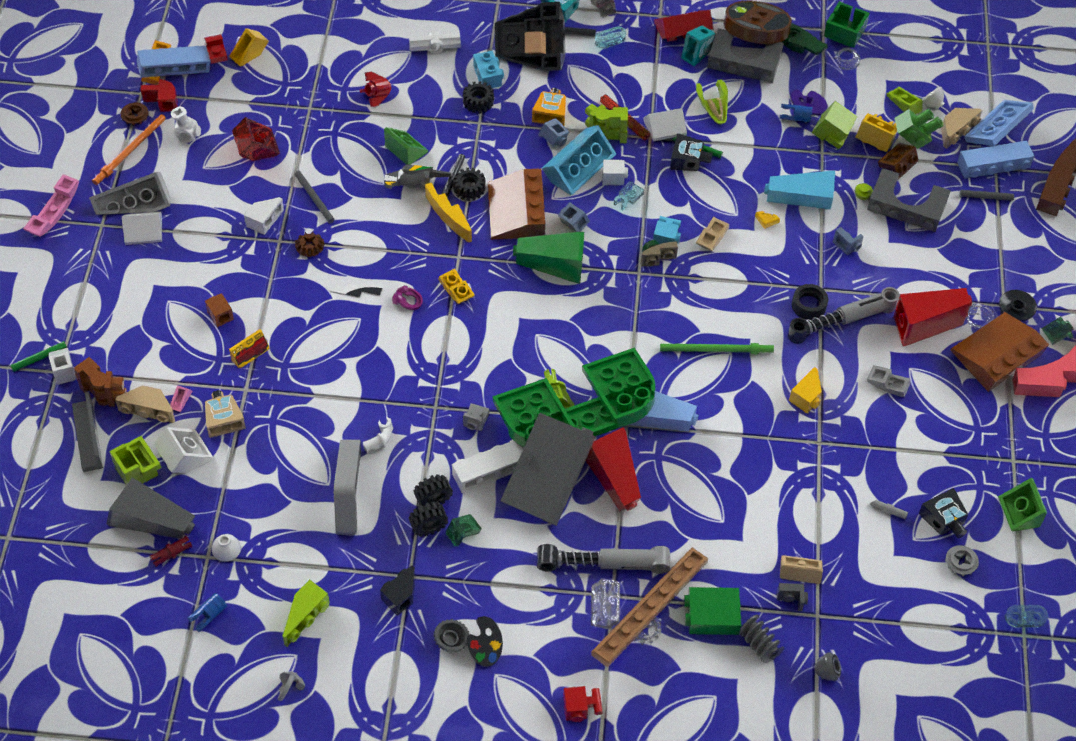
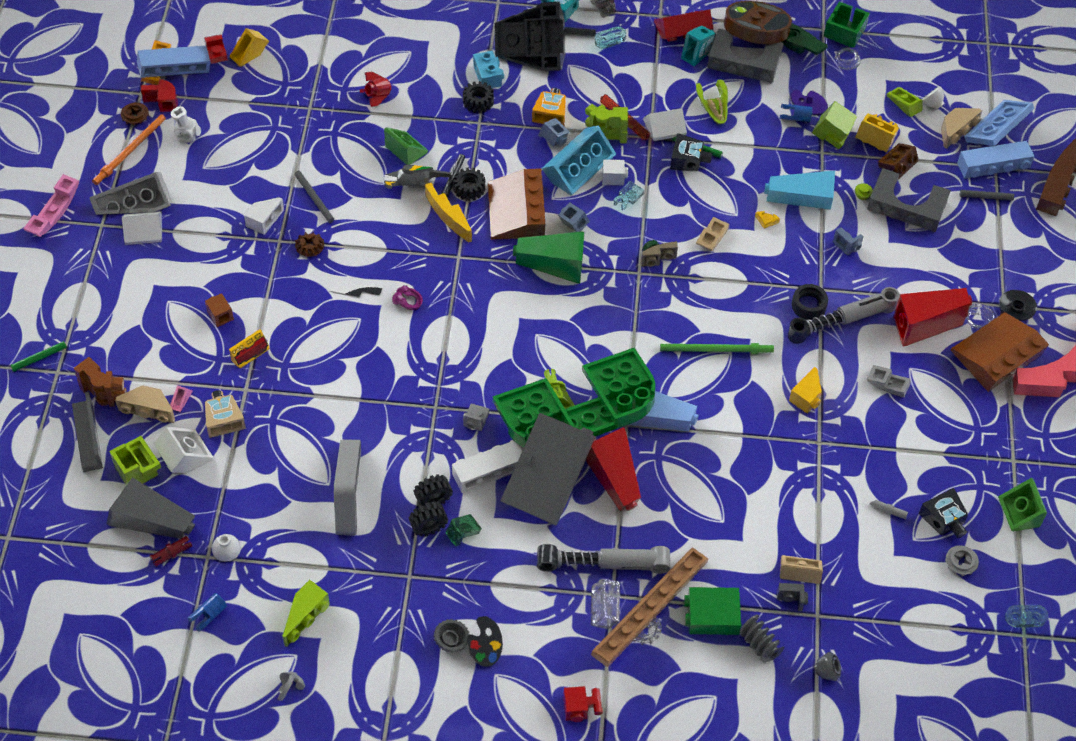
white slope [49,348,76,385] -> none
clear red slope [232,117,280,161] -> none
white piece [362,417,393,454] -> none
black slope [380,565,415,616] -> none
white piece [409,31,461,54] -> none
yellow slope [438,269,475,304] -> none
light nougat panel [525,32,546,55] -> none
medium azure brick [653,216,681,244] -> none
bright green brick [895,109,944,149] -> none
bracket [1041,316,1074,345] -> none

